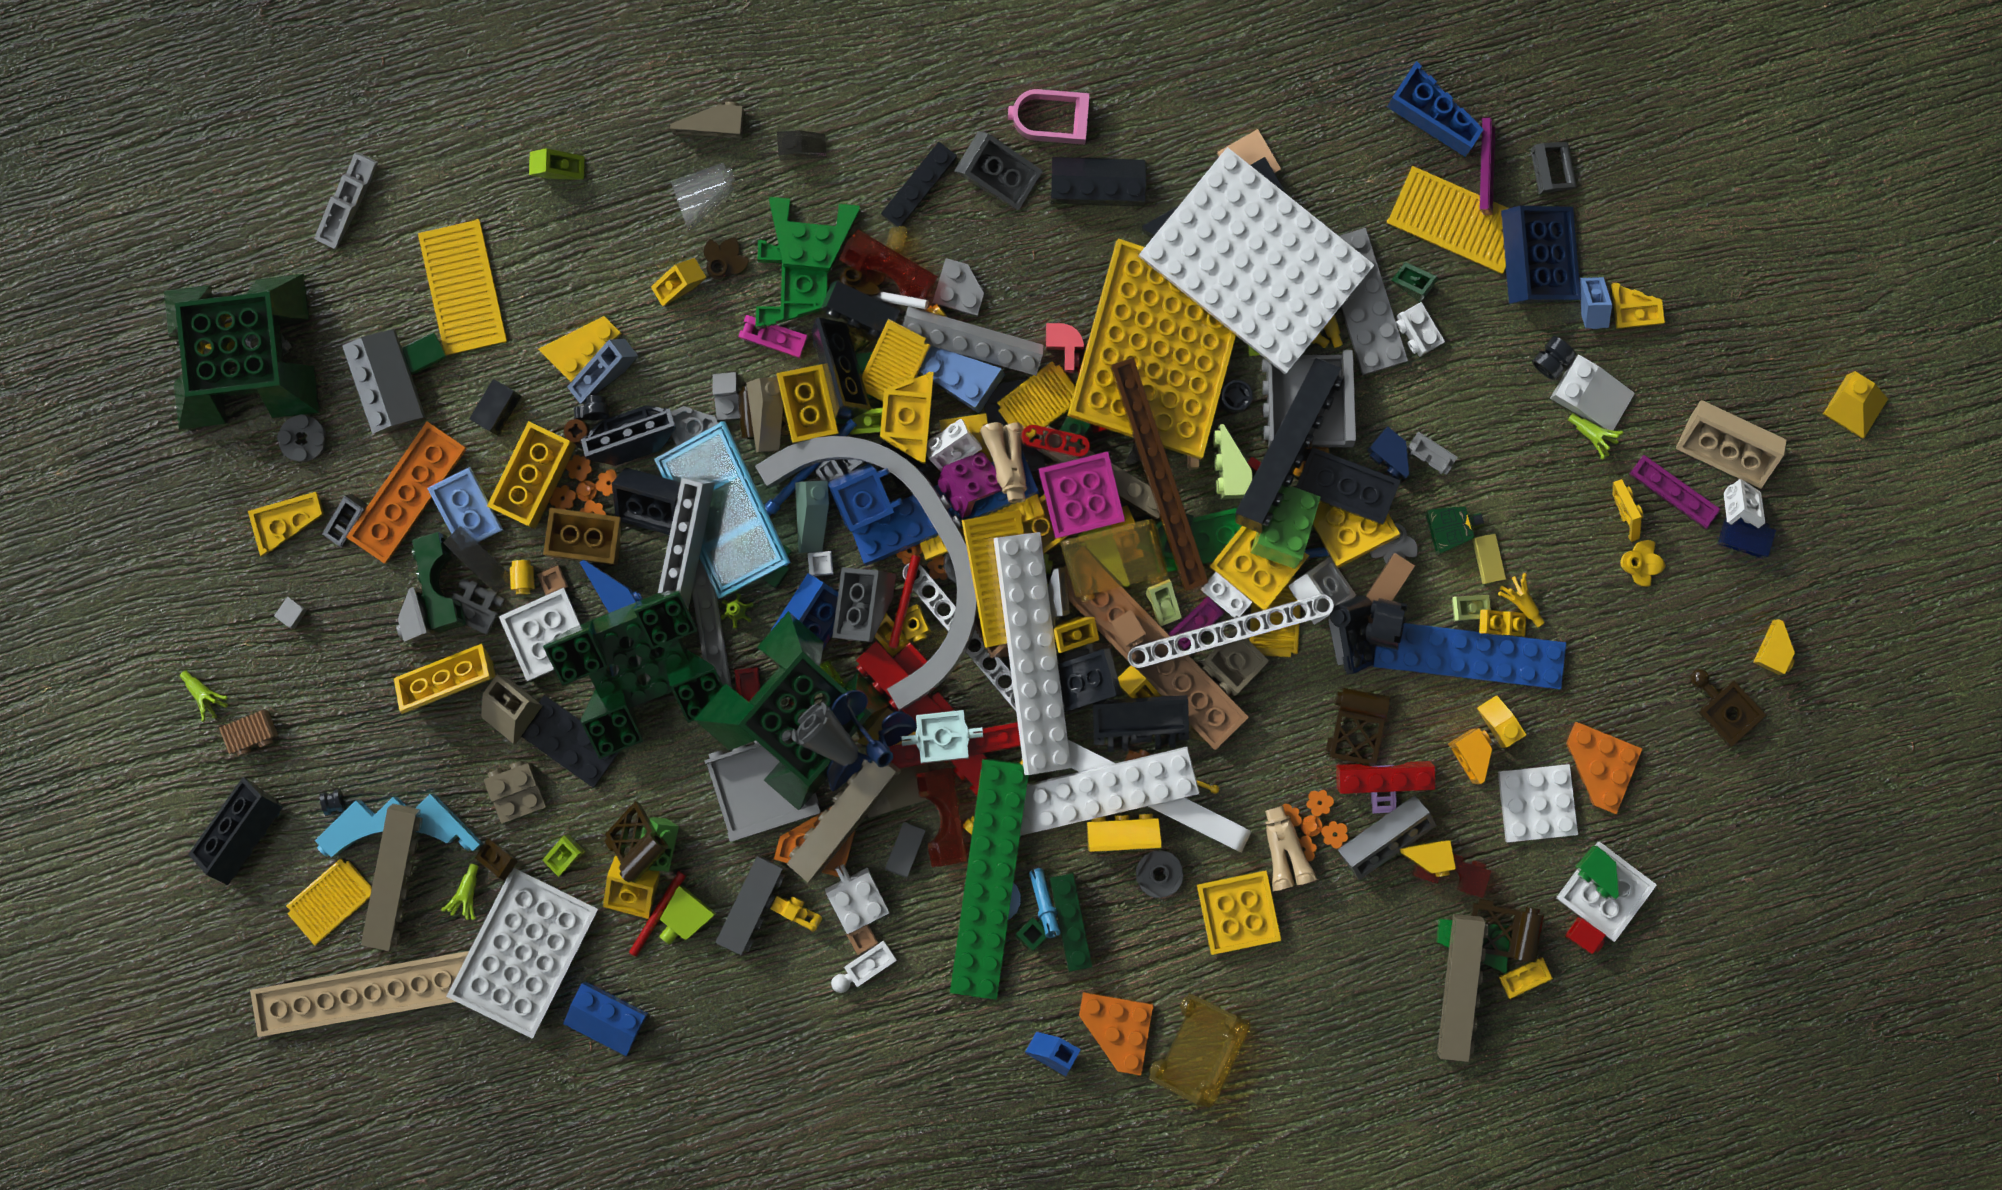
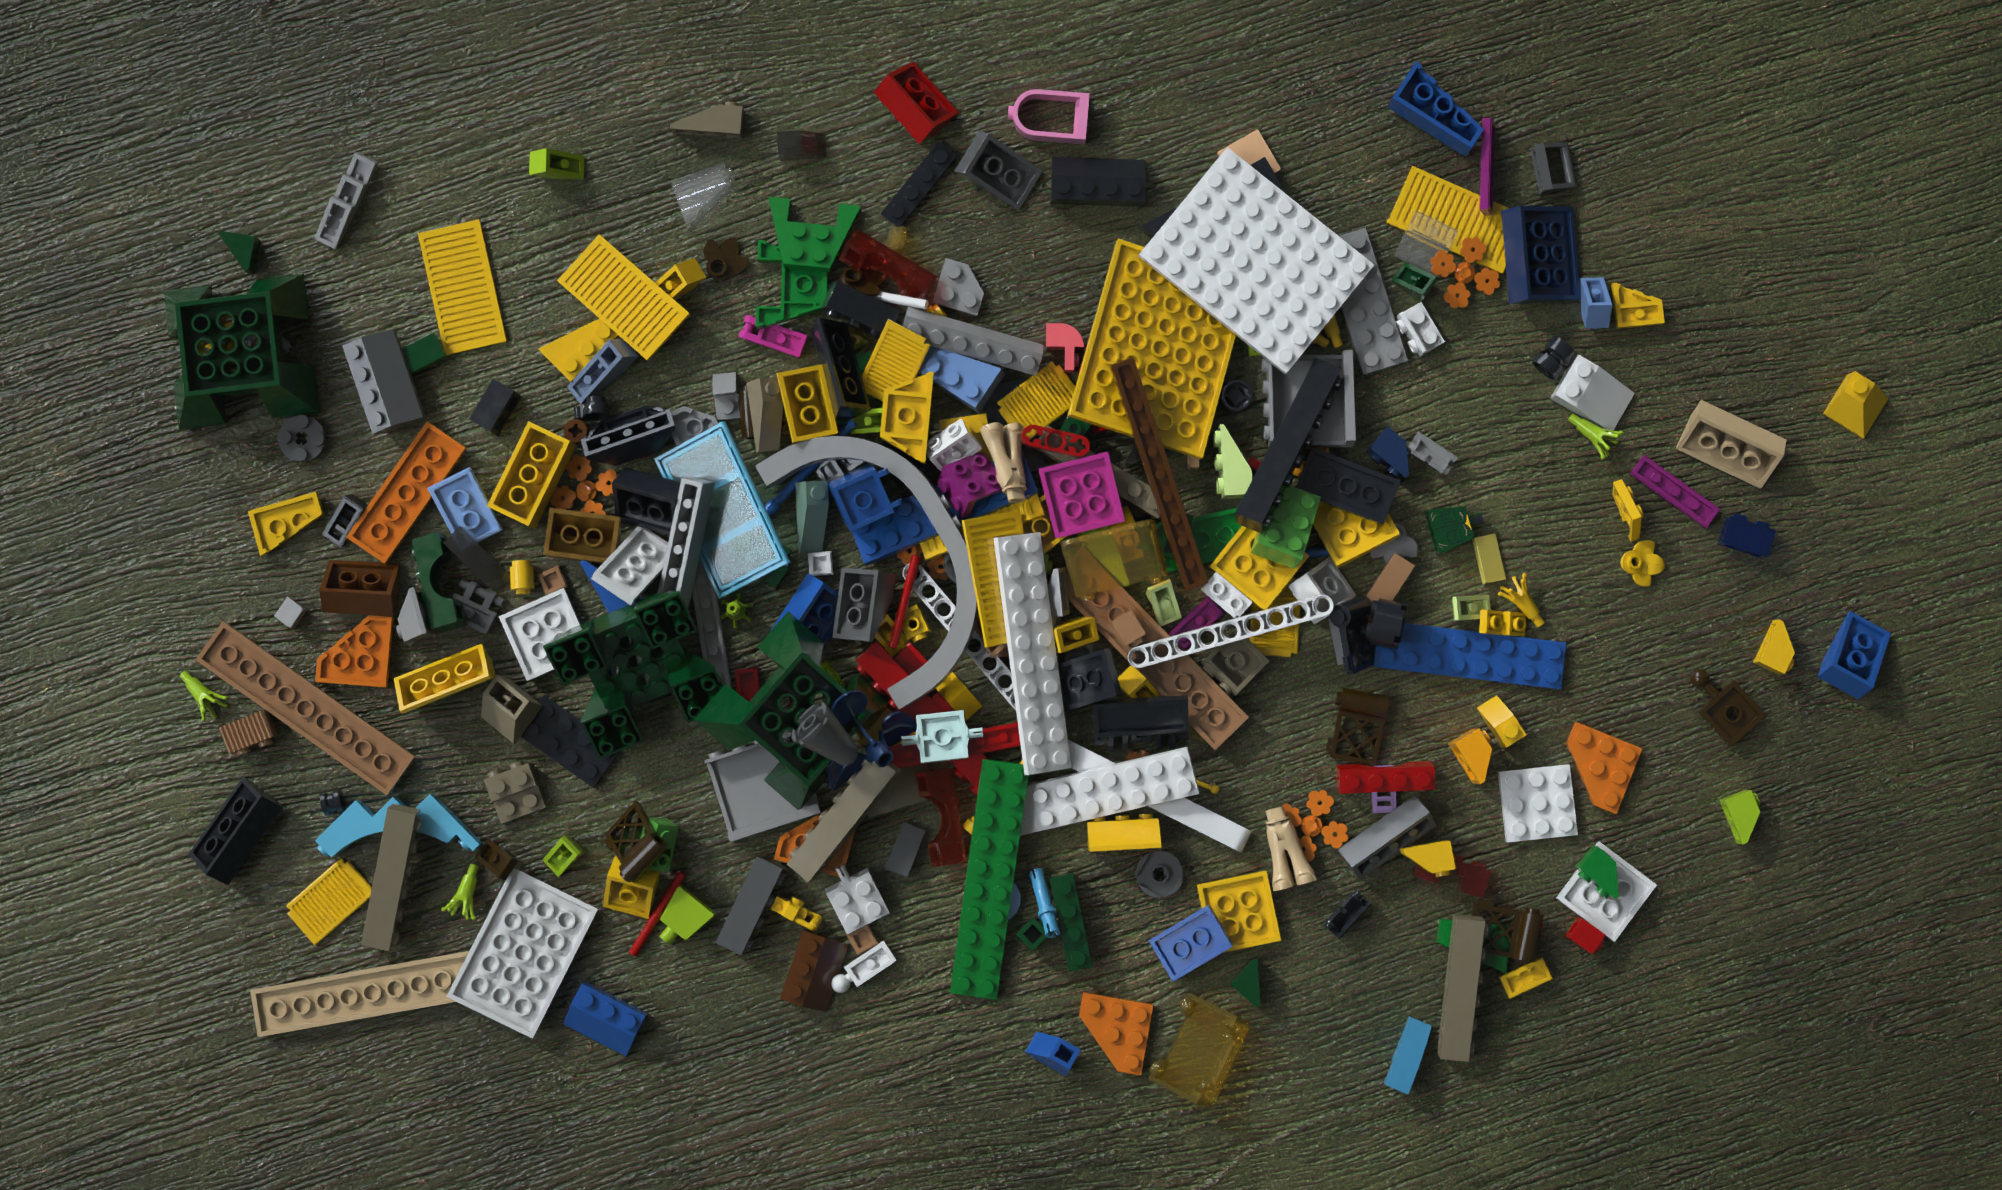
white bracket [1724,479,1765,528] -> none
none -> medium nougat plate [195,621,416,796]
none -> dark green slope [218,231,261,275]
none -> orange plate [315,615,394,688]
none -> reddish brown slope [319,560,400,616]
none -> yellow window [557,234,690,361]
none -> white plate [591,526,668,605]
none -> reddish brown slope [780,929,849,1012]
none -> red slope [873,61,959,144]
none -> yellow slope [936,672,982,721]
none -> blue plate [1149,904,1234,982]
none -> dark green slope [1229,958,1261,1007]
none -> black hinge [1324,890,1372,939]
none -> dark azure slope [1384,1016,1432,1094]
none -> clear slope [1394,211,1458,276]
none -> orange plant [1430,237,1500,309]
none -> lime slope [1719,790,1760,845]
none -> blue slope [1817,611,1891,700]

